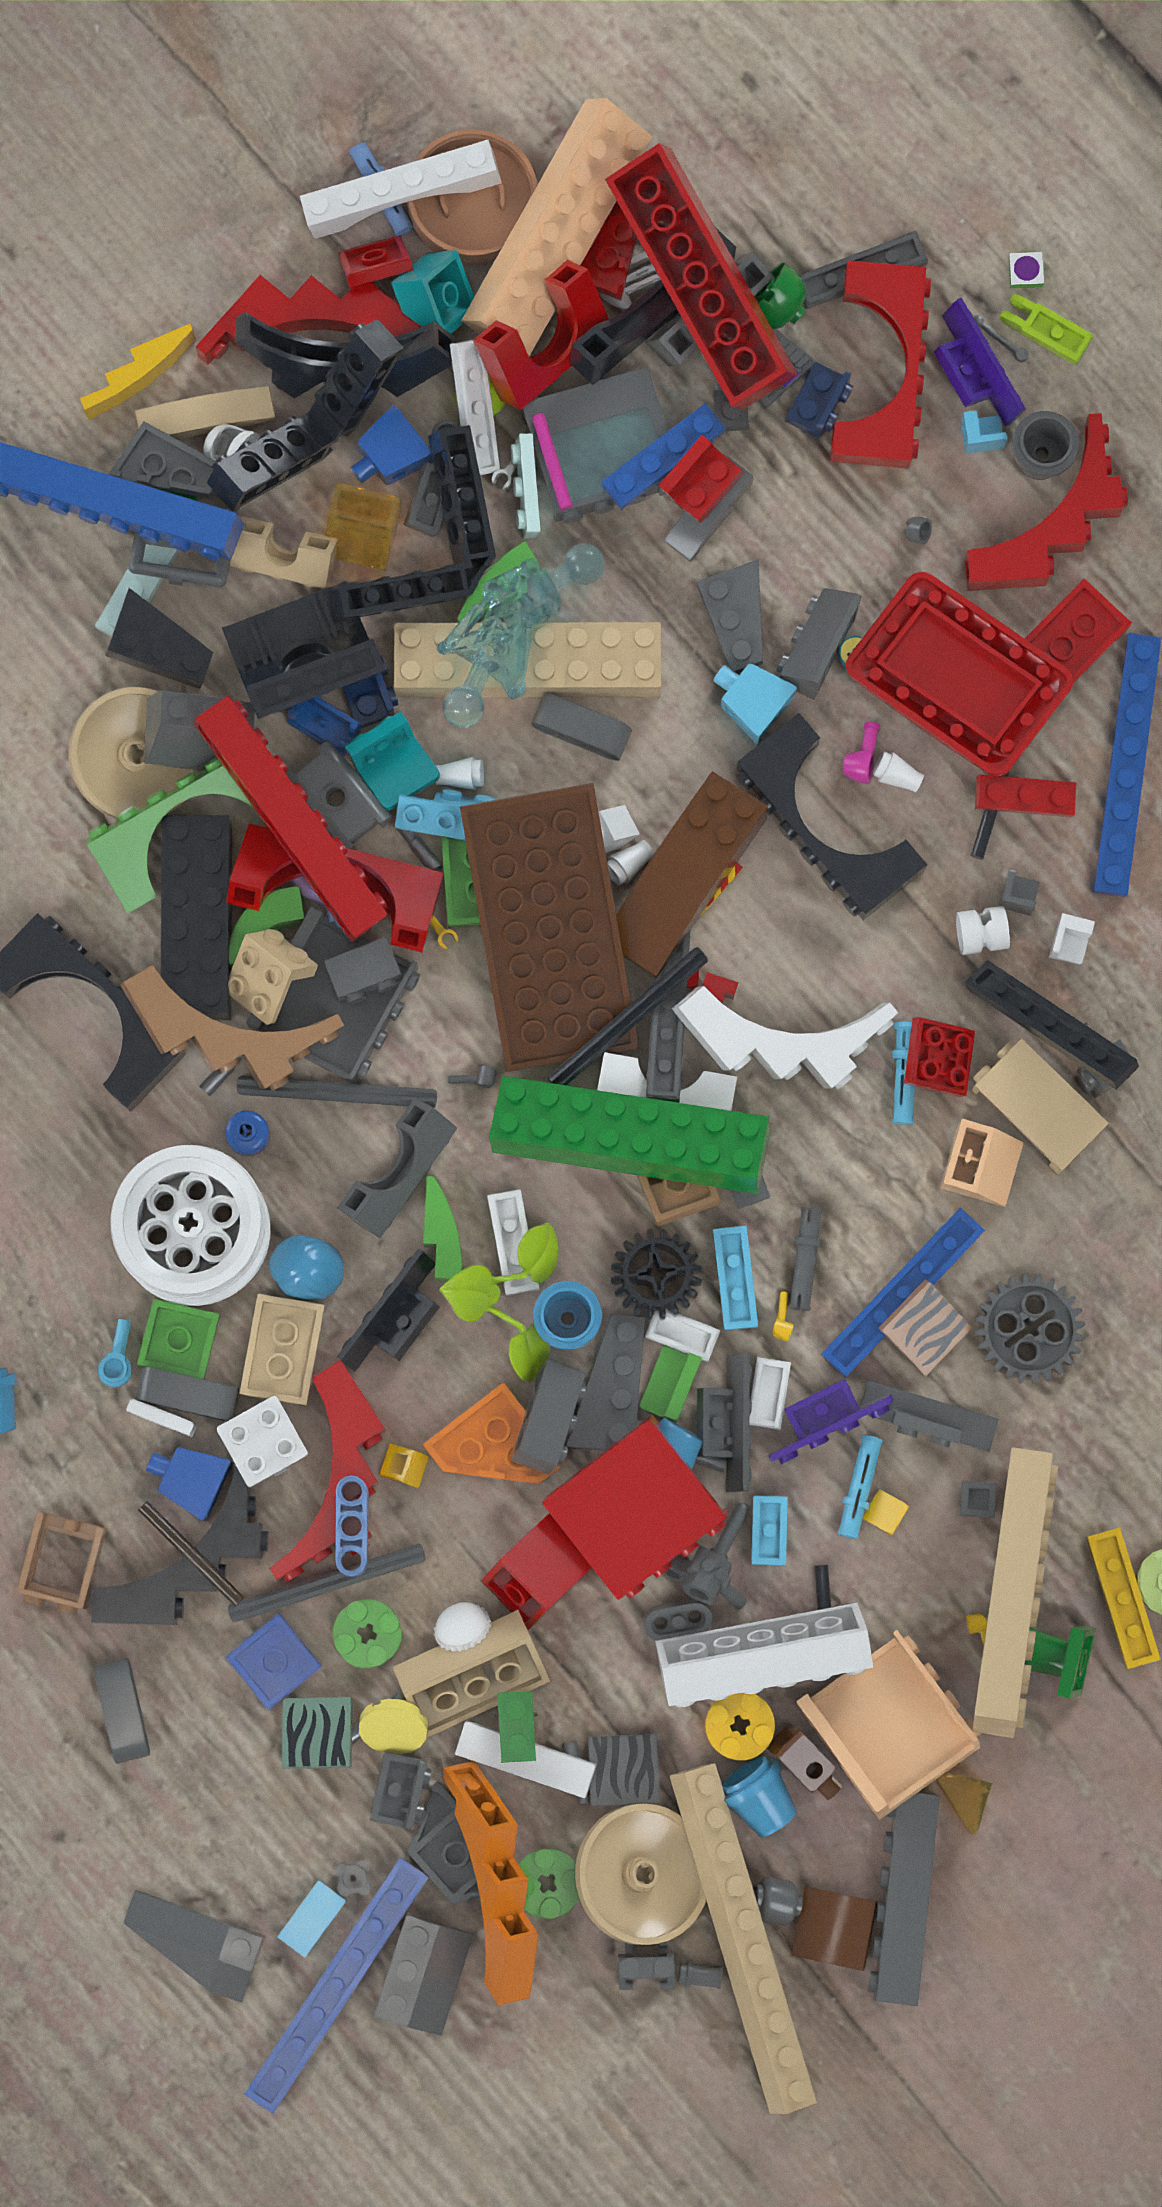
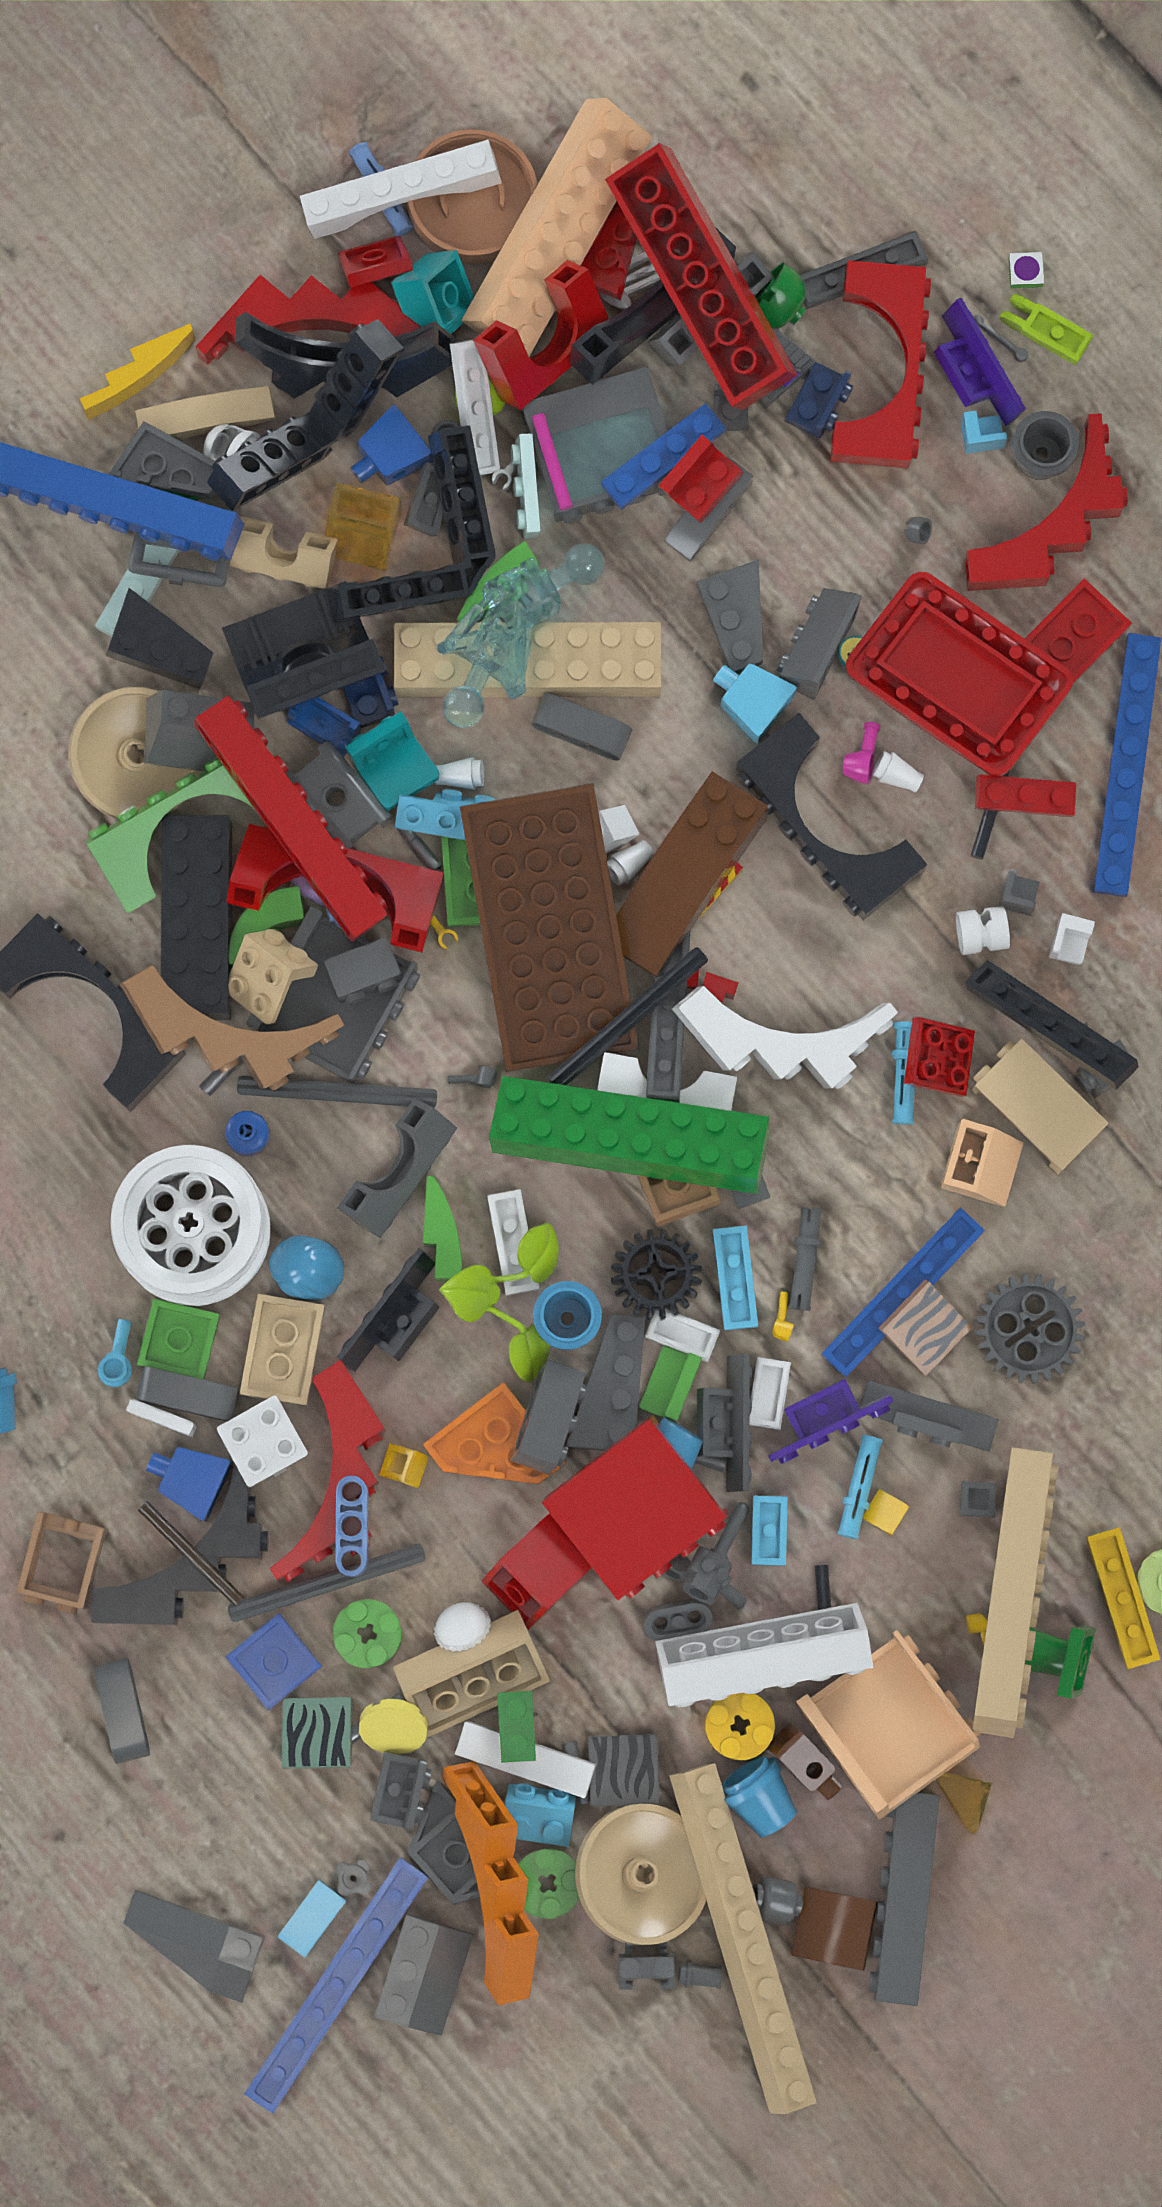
none -> medium azure bracket [505,1783,576,1847]

